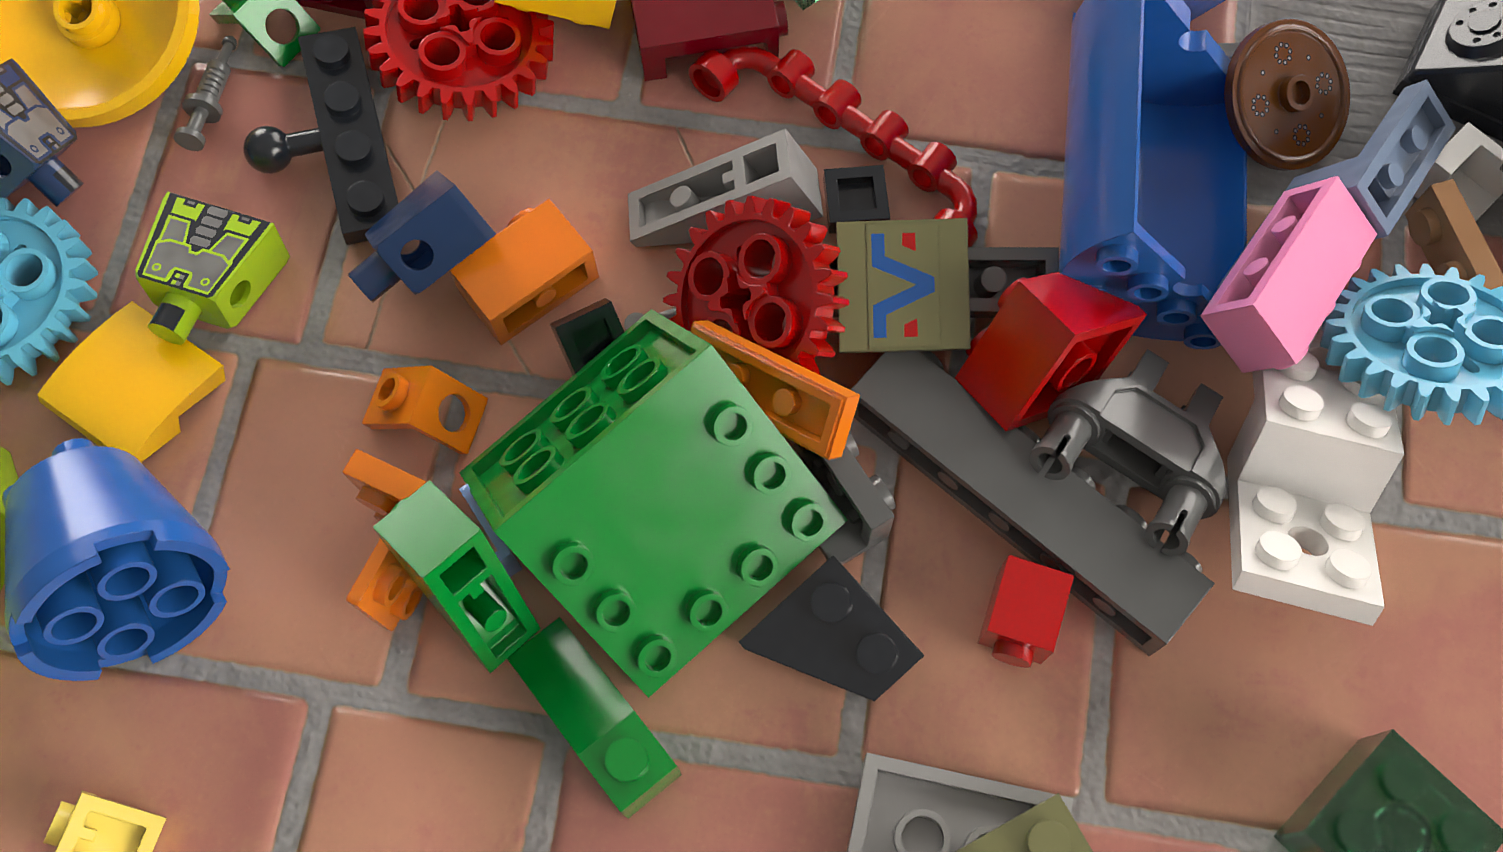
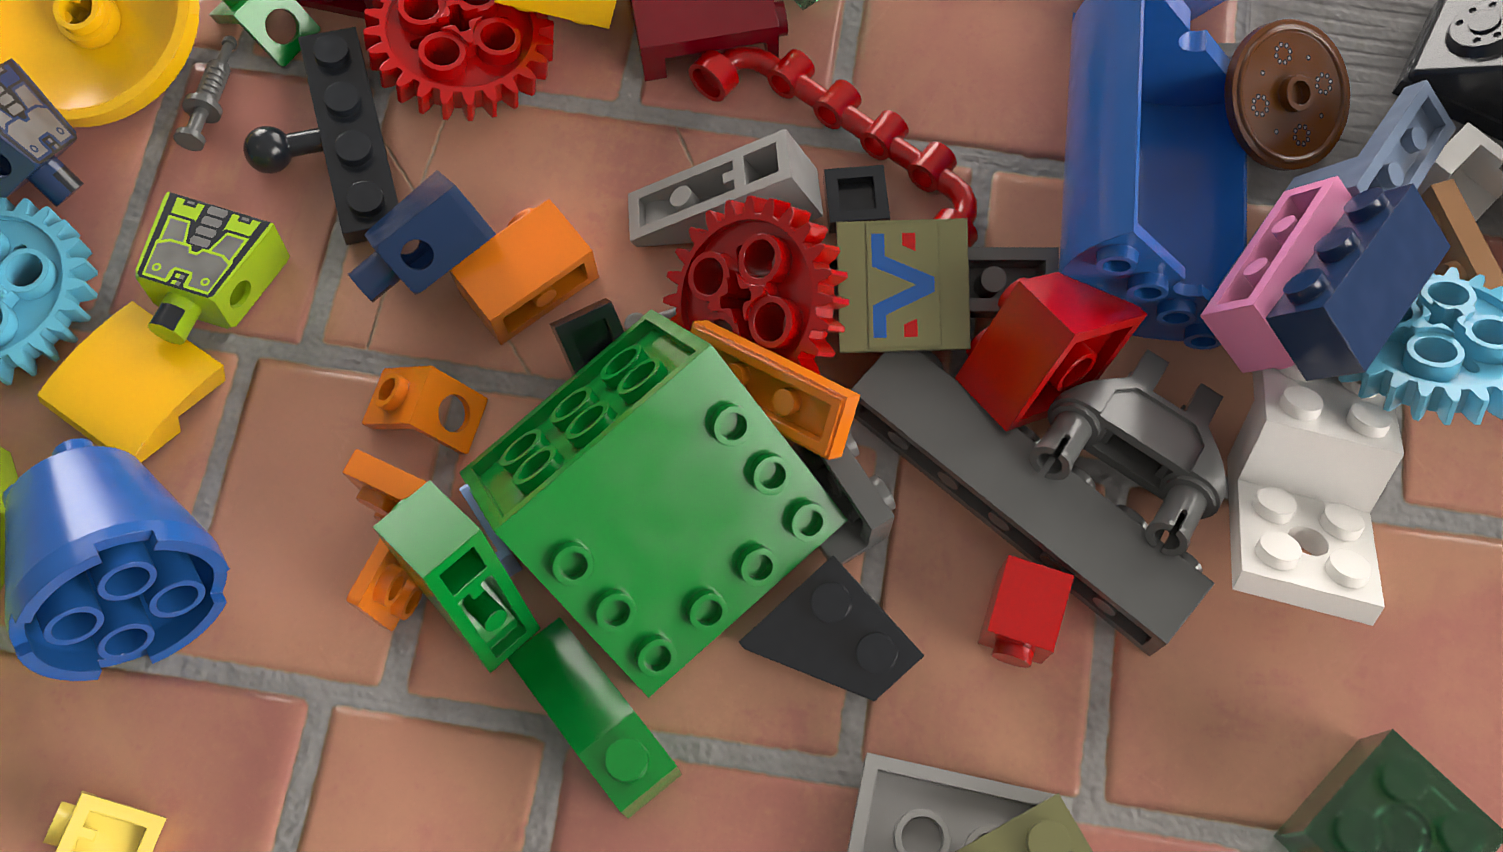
none -> dark blue brick [1265,183,1451,381]

